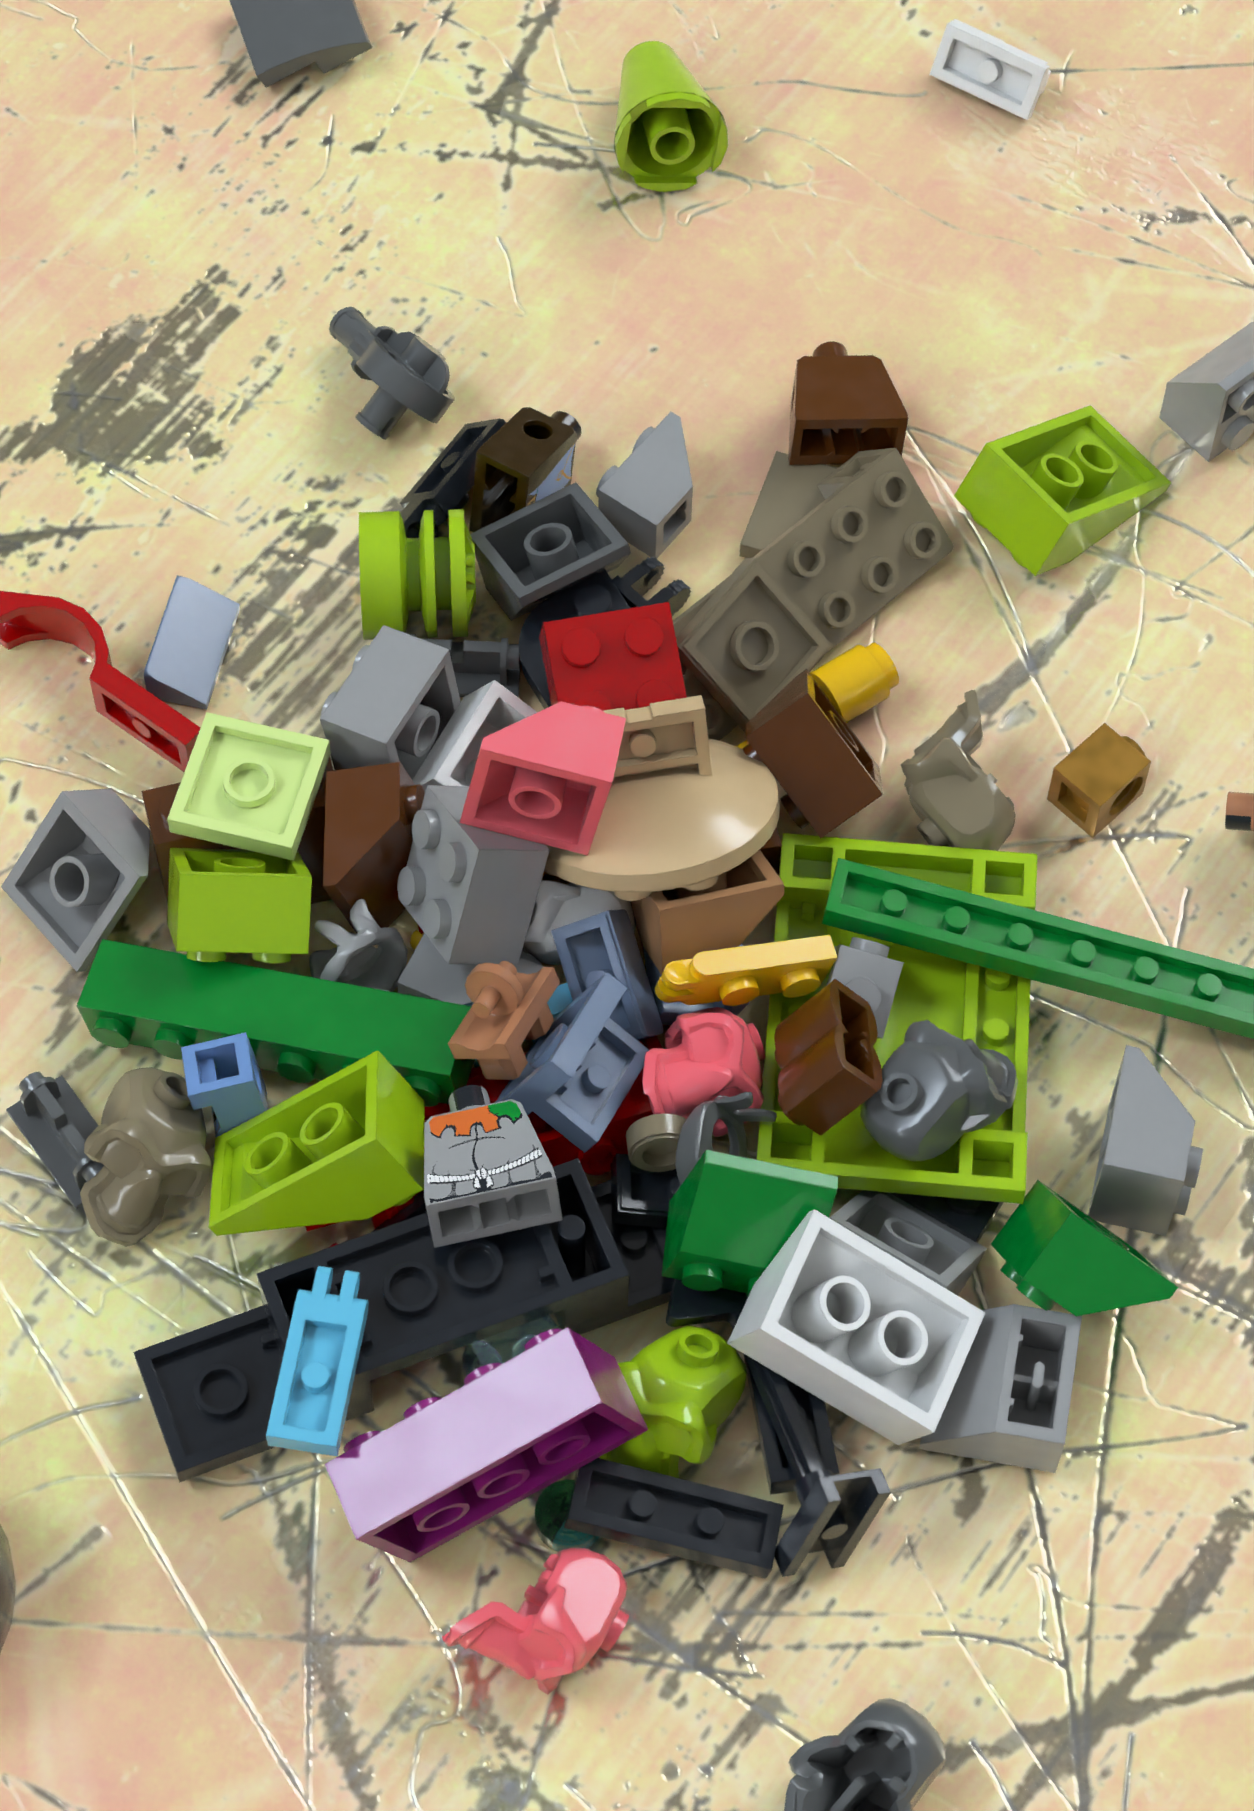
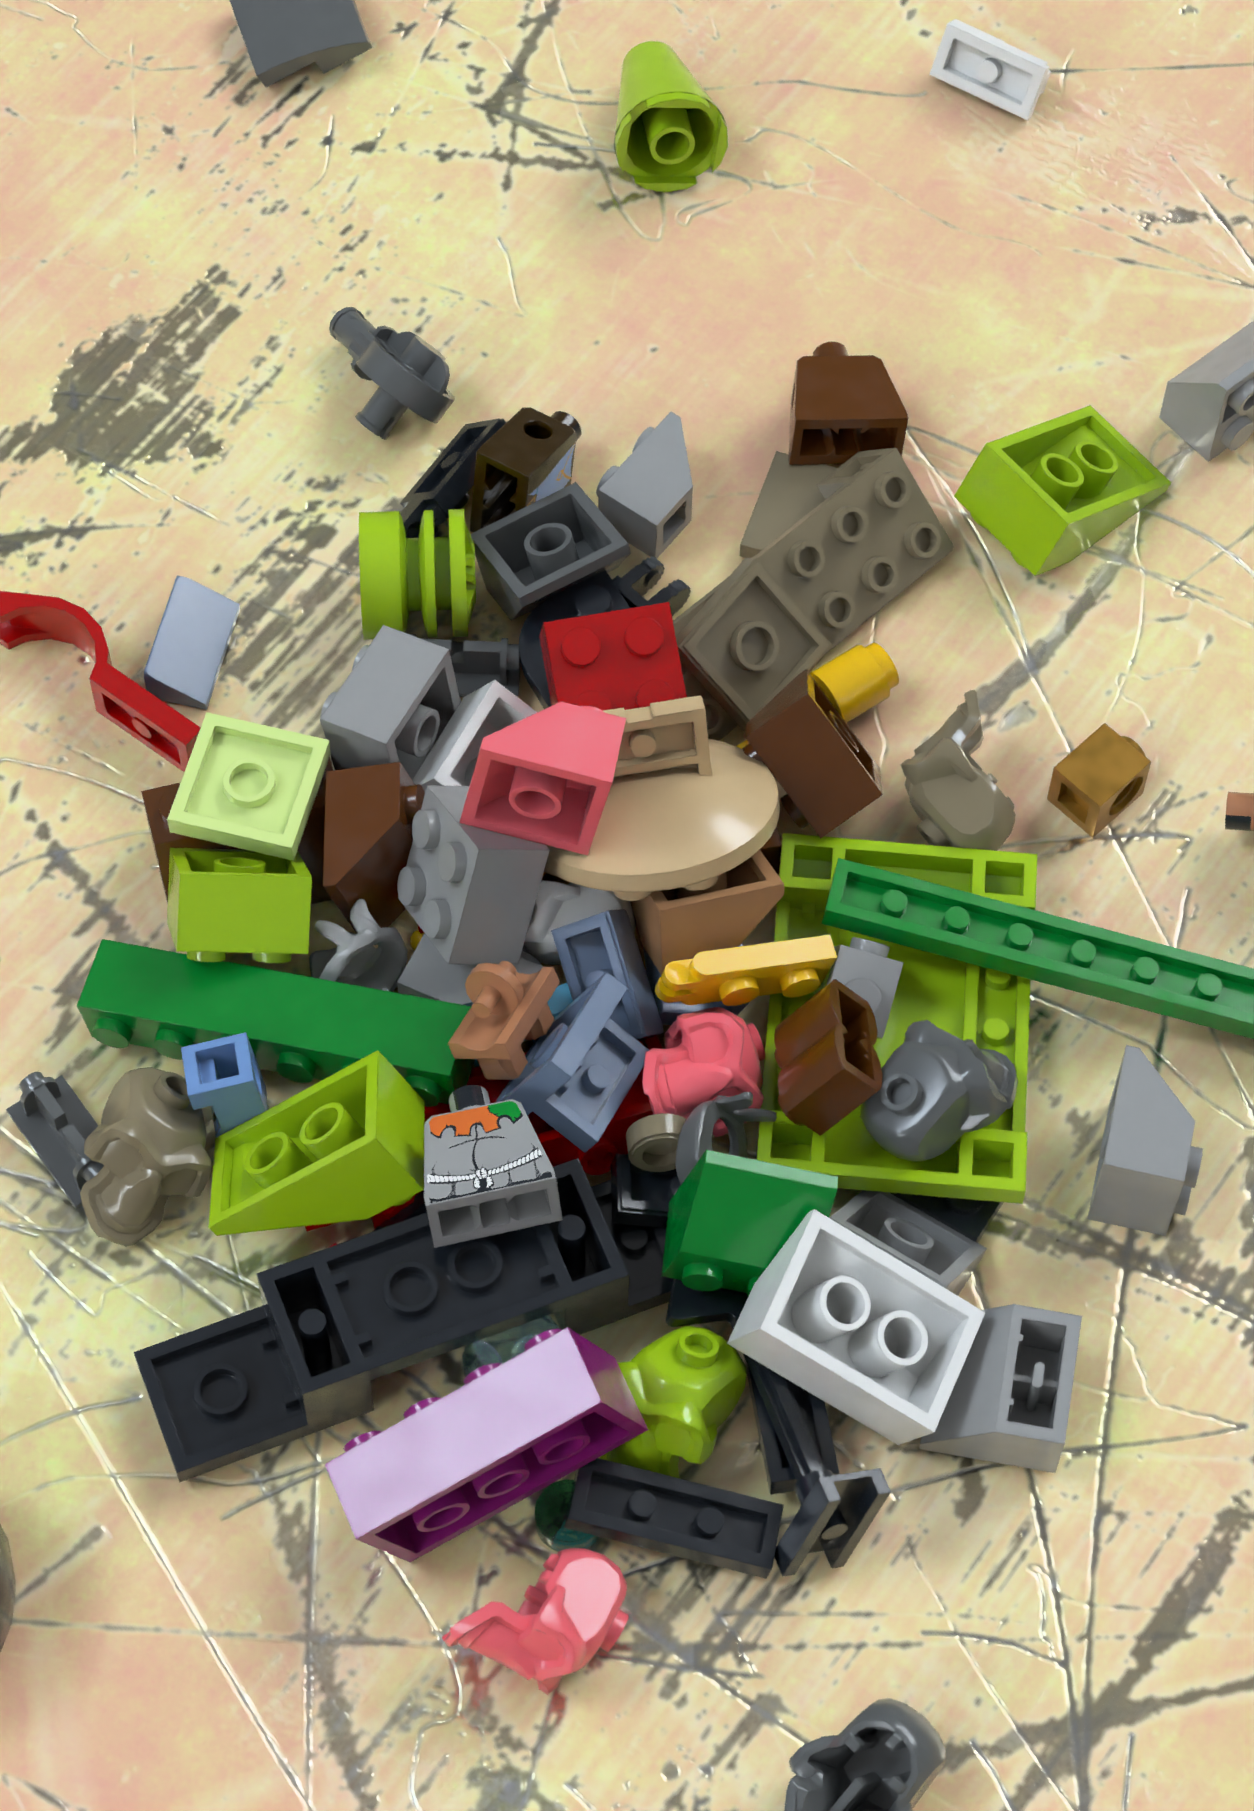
light grey slope [1,788,150,972] -> none
medium azure hinge [266,1266,369,1457] -> none
green slope [991,1180,1178,1316] -> none

